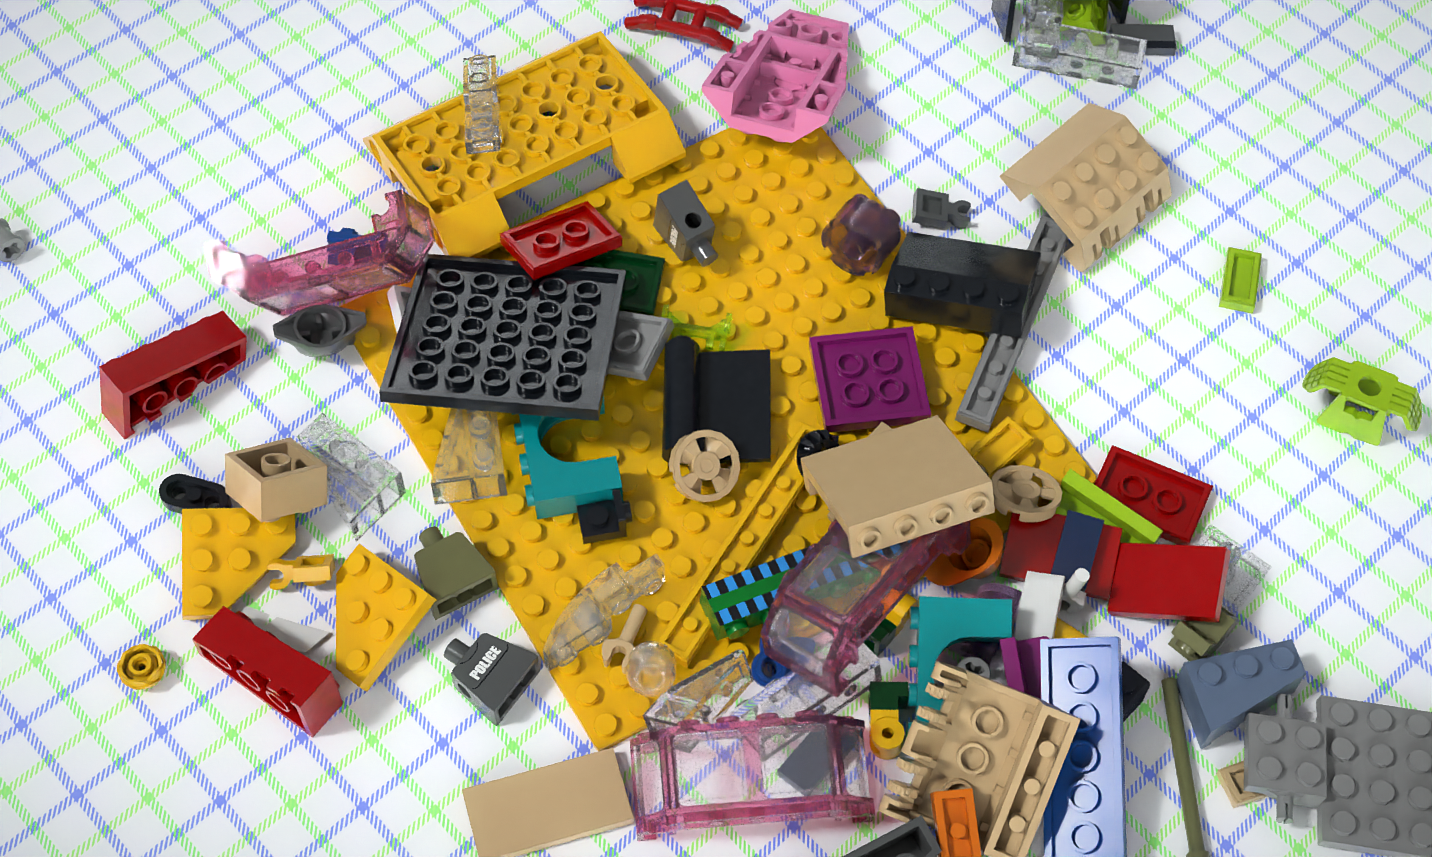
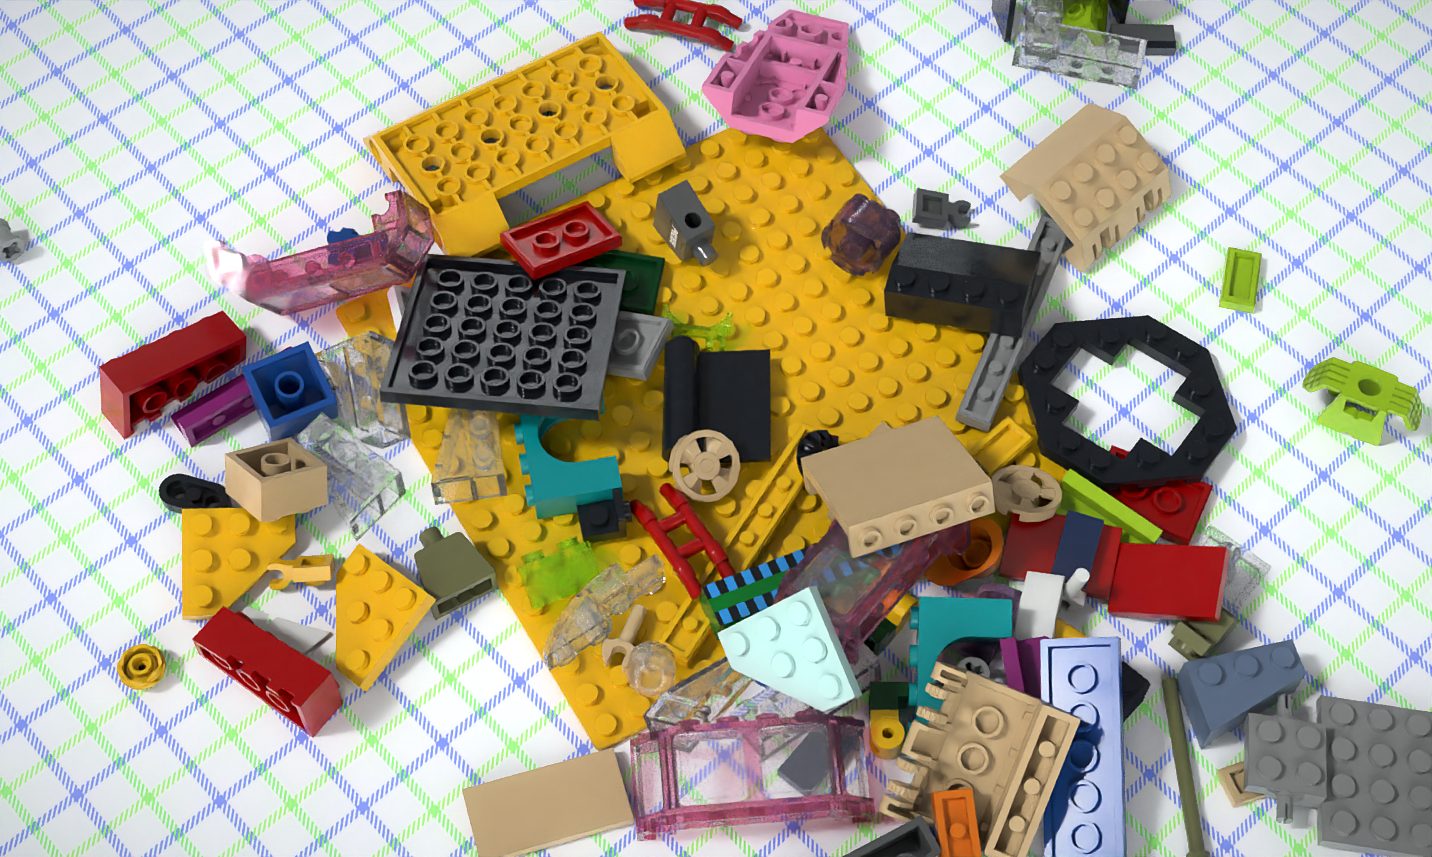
dark grey hat [272,304,367,358] -> none
dark grey torso [443,633,540,726] -> none
clear slope [463,54,502,154] -> none
magenta plate [809,326,931,433] -> none
none -> magenta panel [171,346,292,448]
none -> blue slope [241,341,338,442]
none -> clear wedge [315,330,411,449]
none -> clear neon green bracket [515,536,604,609]
none -> red piece [630,483,736,600]
none -> light aqua plate [717,586,862,712]
none -> black plate [1017,315,1237,491]

